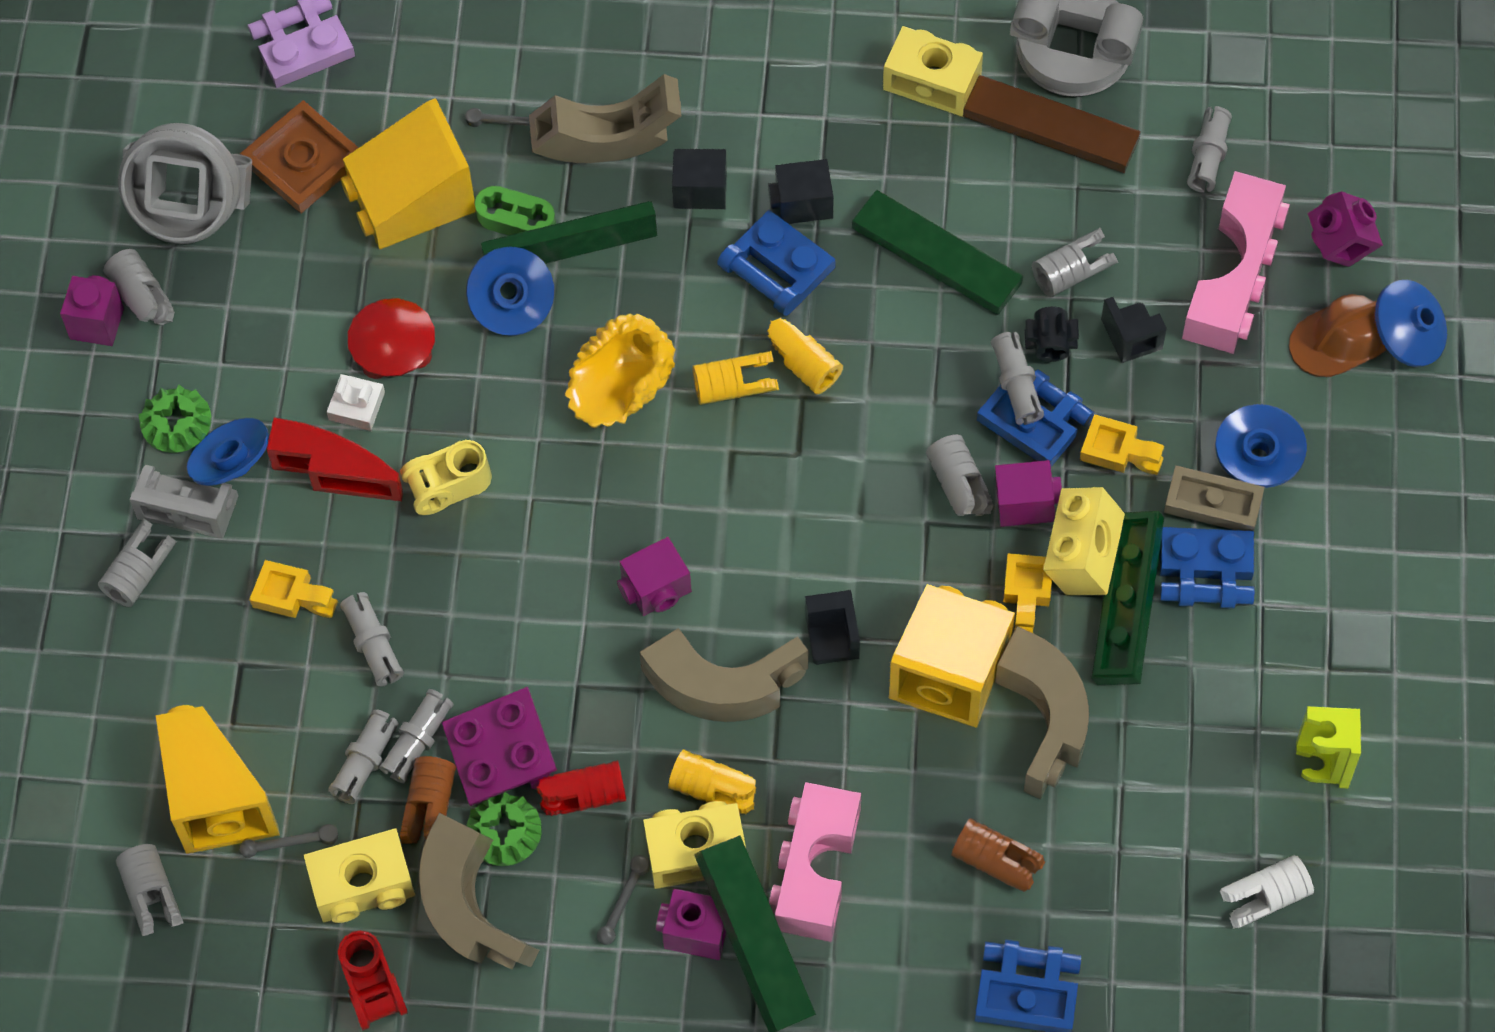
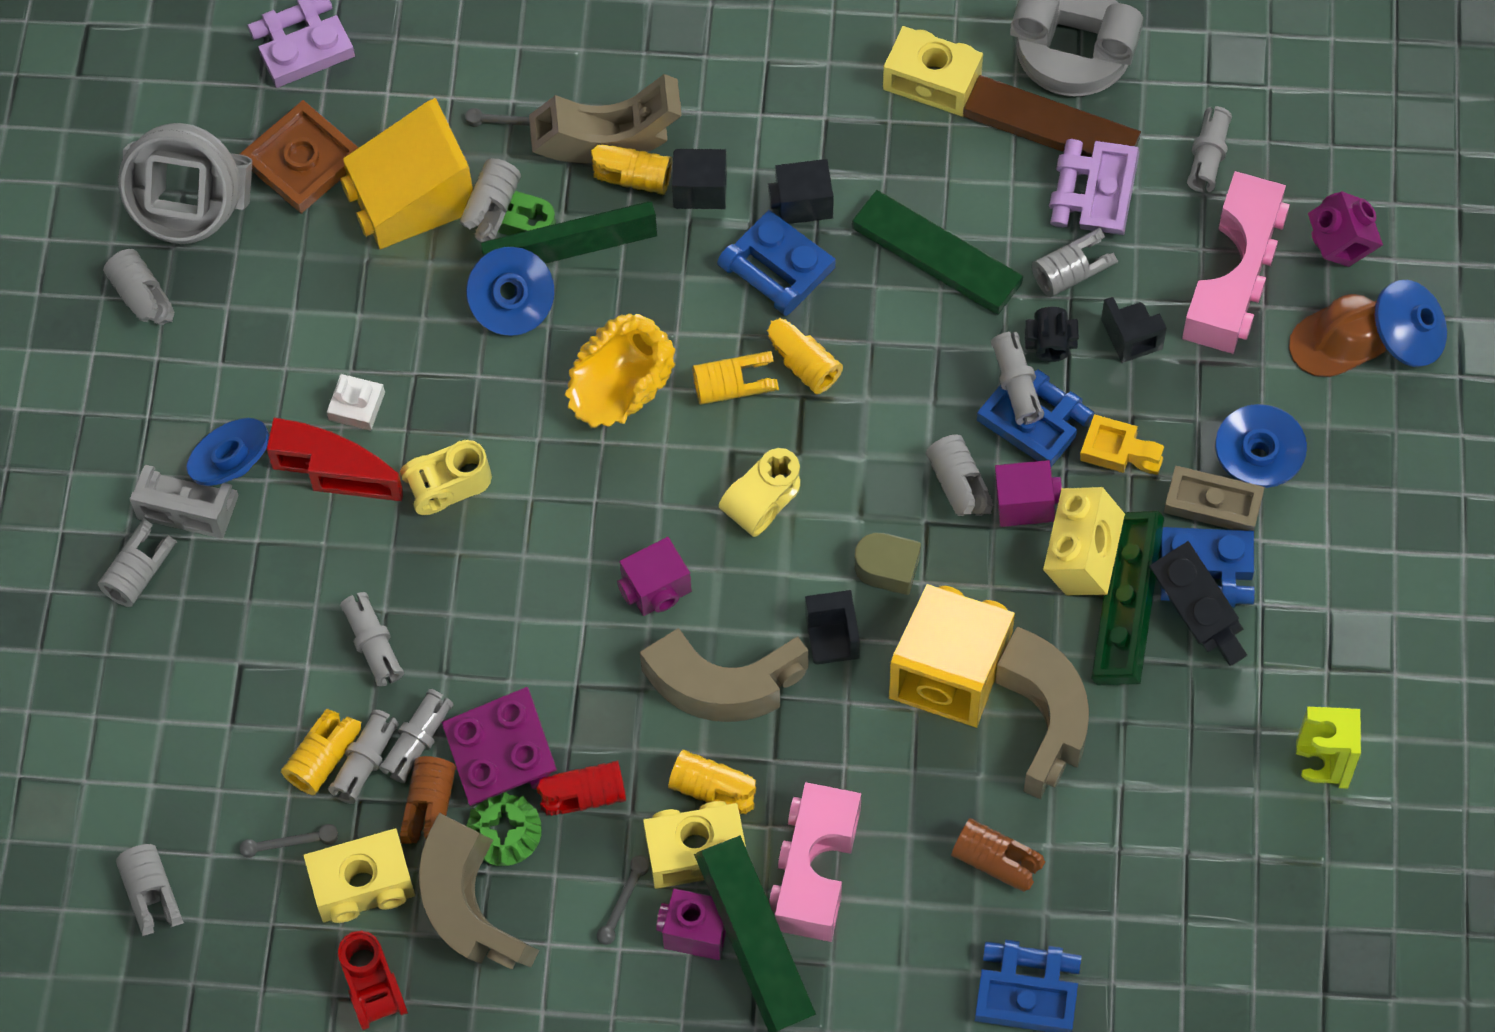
magenta brick [60,275,124,347] -> none
bright green gear [139,384,212,453] -> none
yellow slope [155,705,280,854] -> none
yellow plate [249,560,338,618] -> none
red dish [348,298,435,379] -> none
yellow plate [1003,553,1052,633] -> none
white hinge [1220,855,1314,929] -> none
none -> yellow hinge [281,709,362,795]
none -> light grey hinge [460,158,521,242]
none -> yellow hinge [591,144,672,195]
none -> light yellow piece [719,448,800,537]
none -> olive piece [854,533,921,595]
none -> lavender plate [1049,139,1139,235]
none -> black hinge [1148,541,1248,666]

